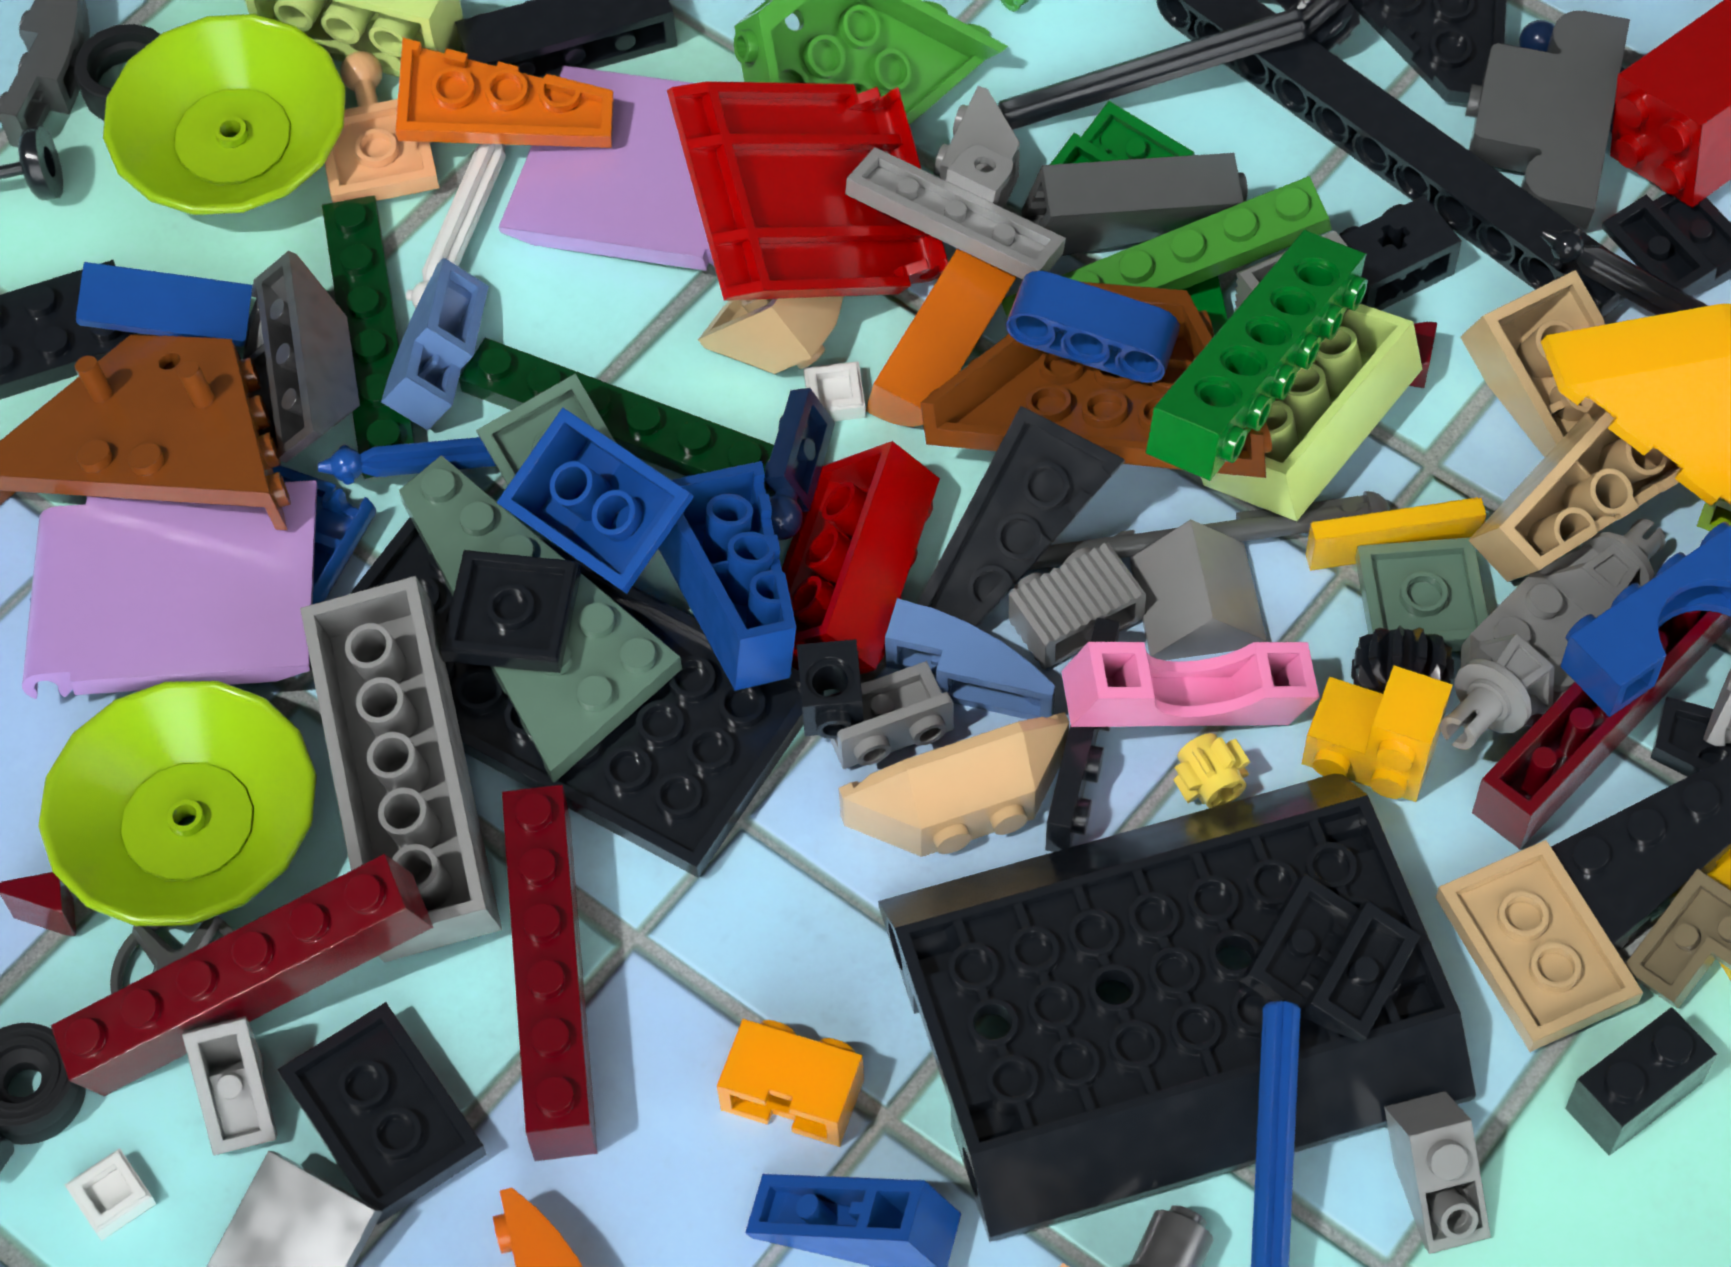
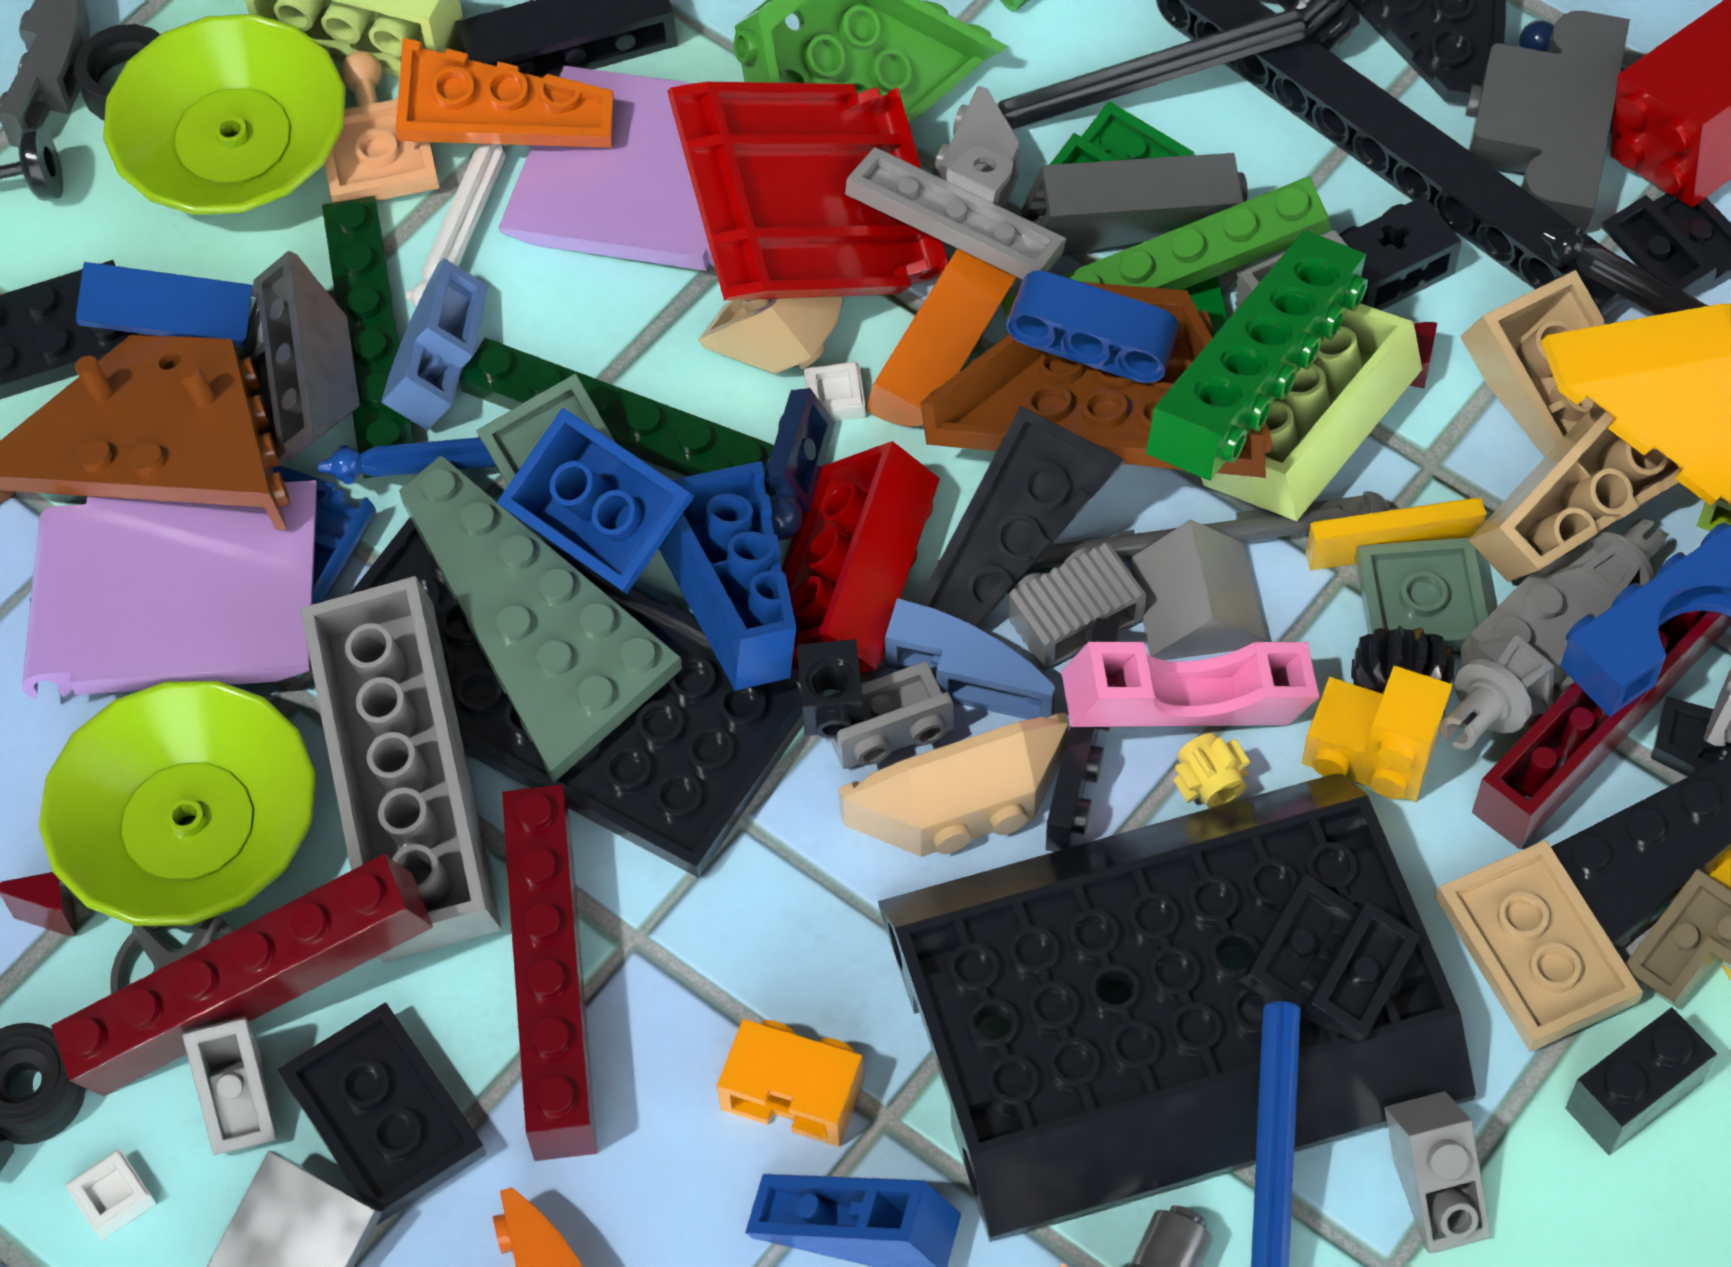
black tile [441,550,581,673] -> none

